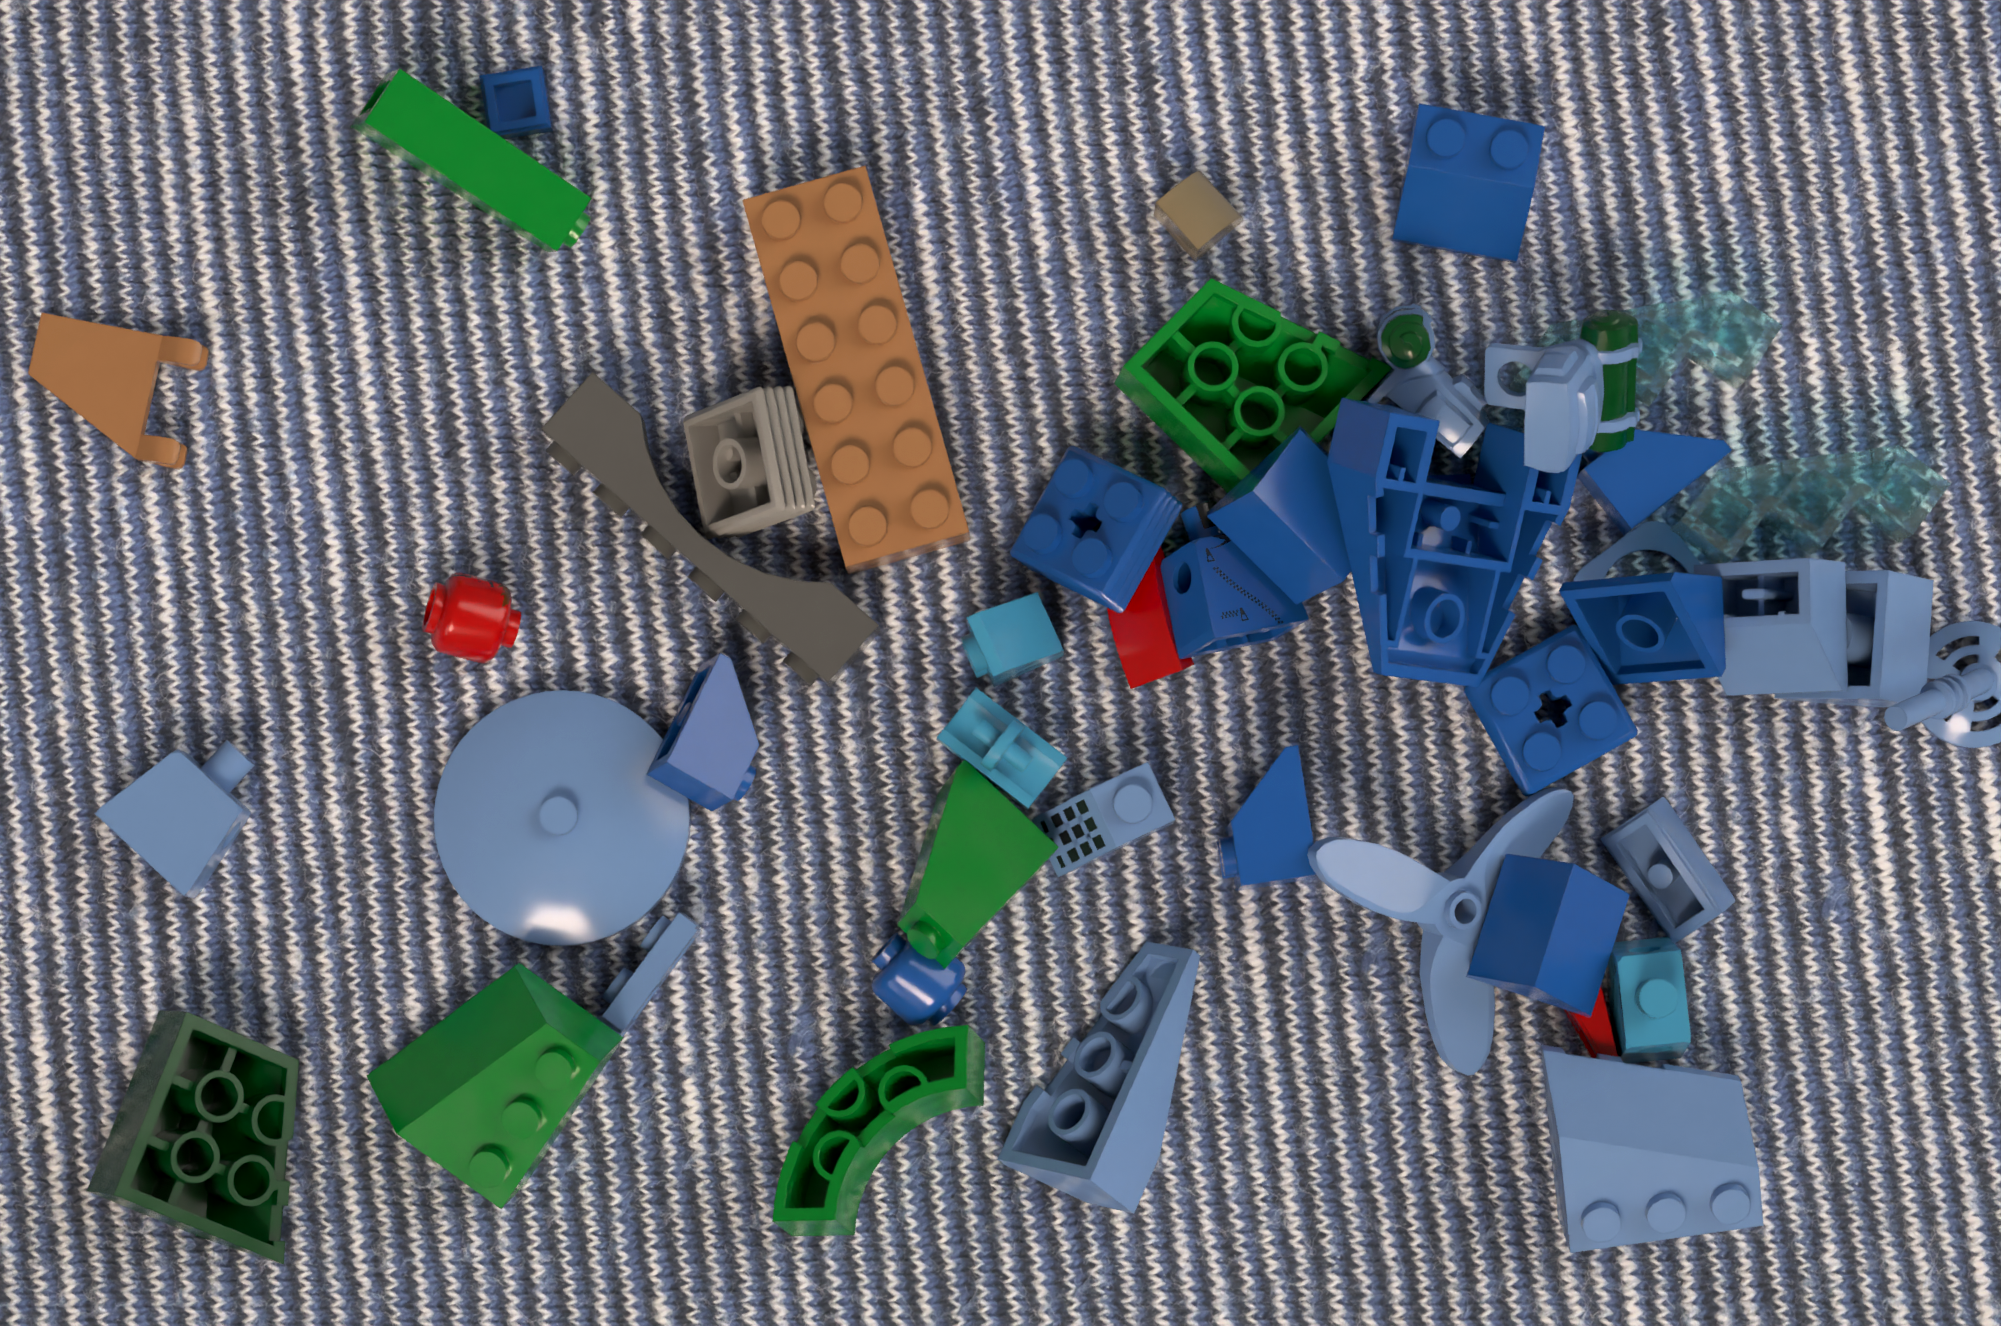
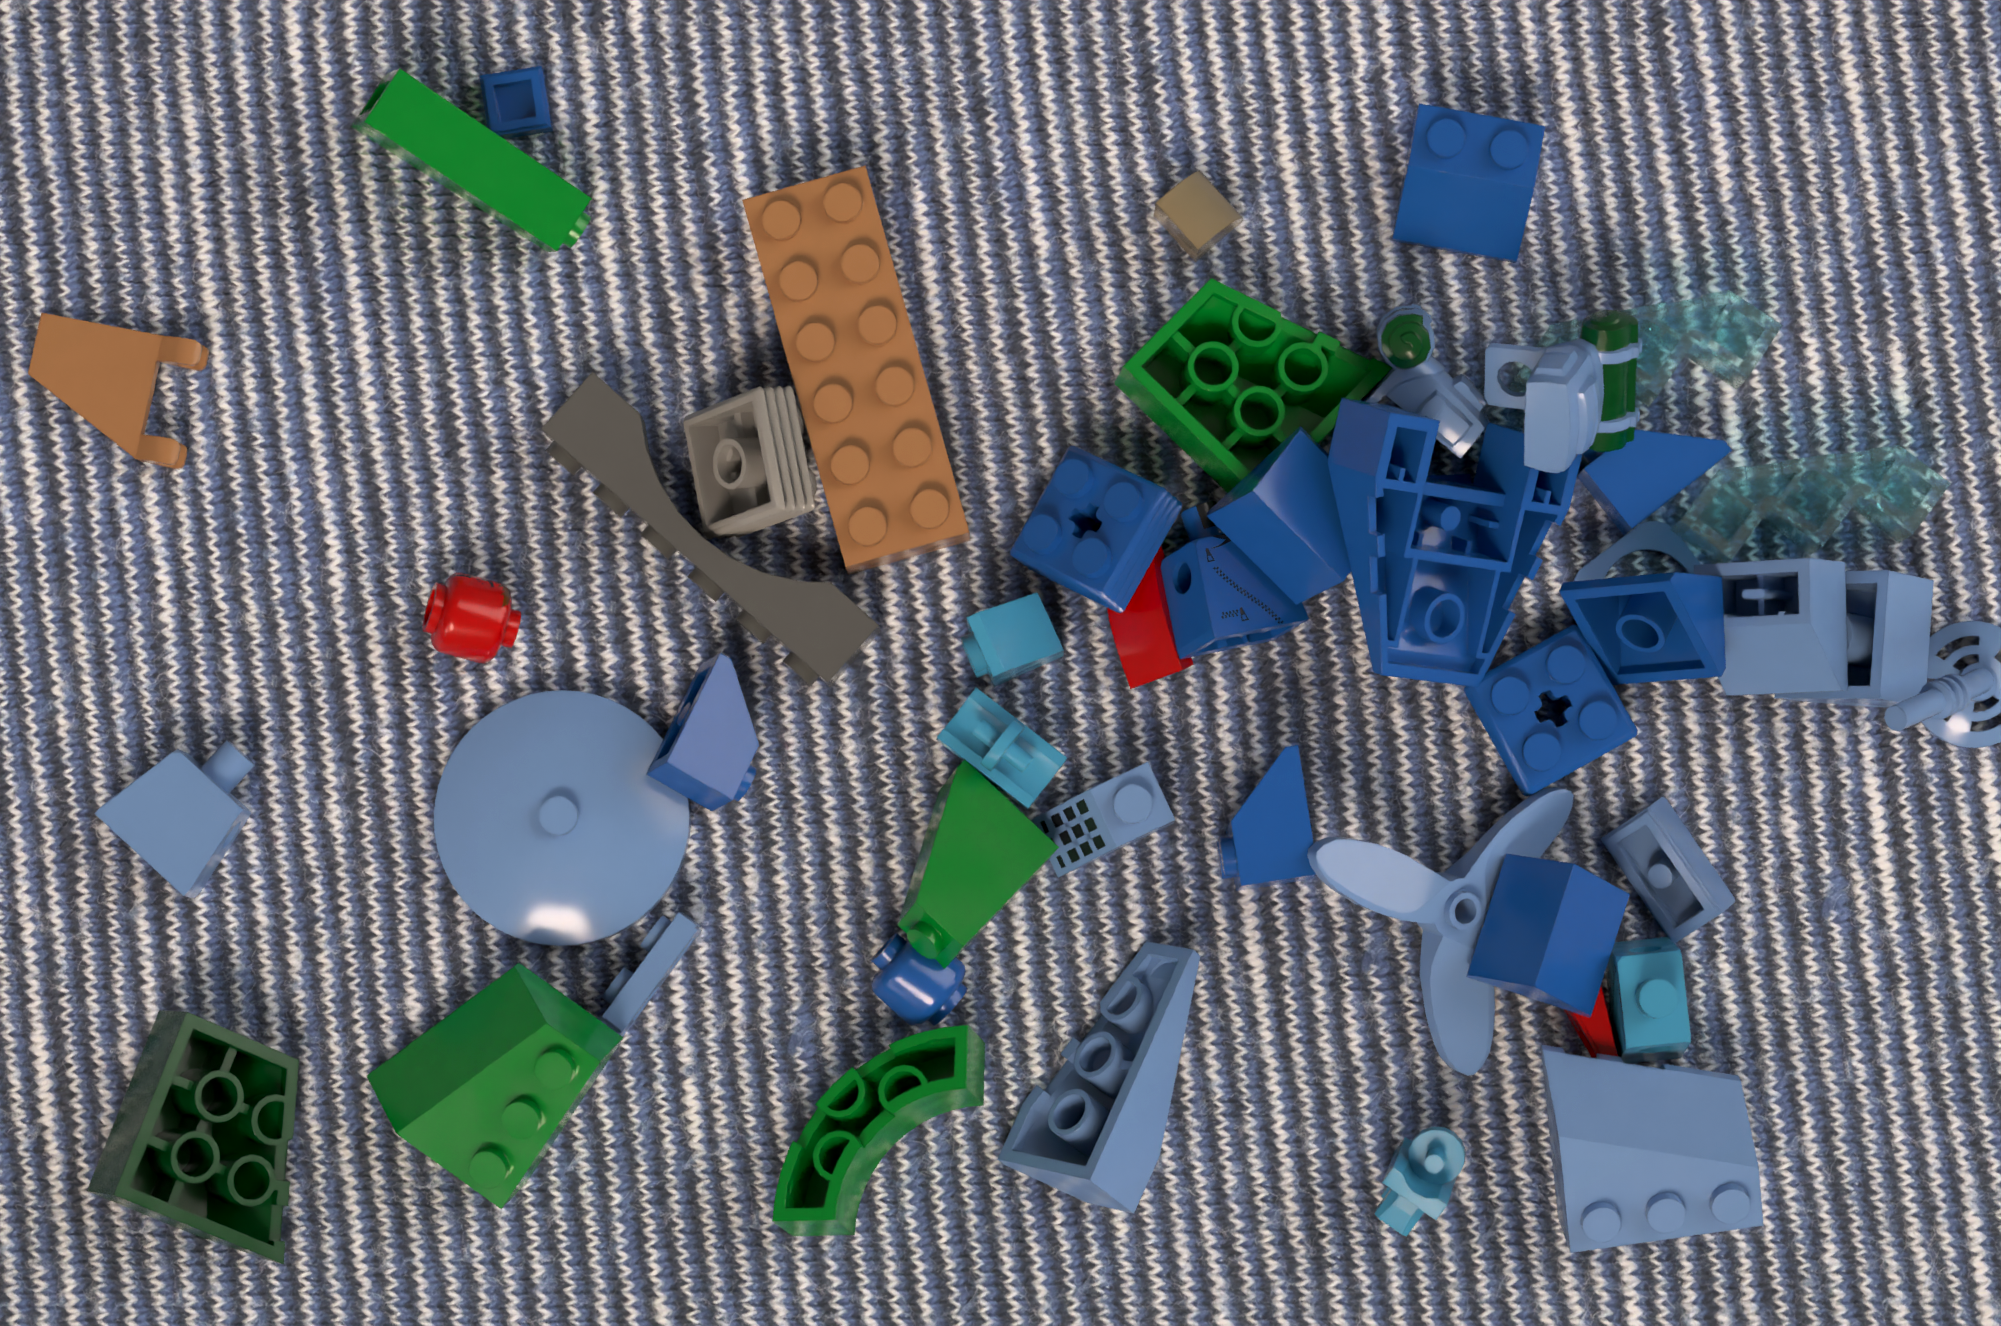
none -> dark azure hips [1374,1126,1466,1237]

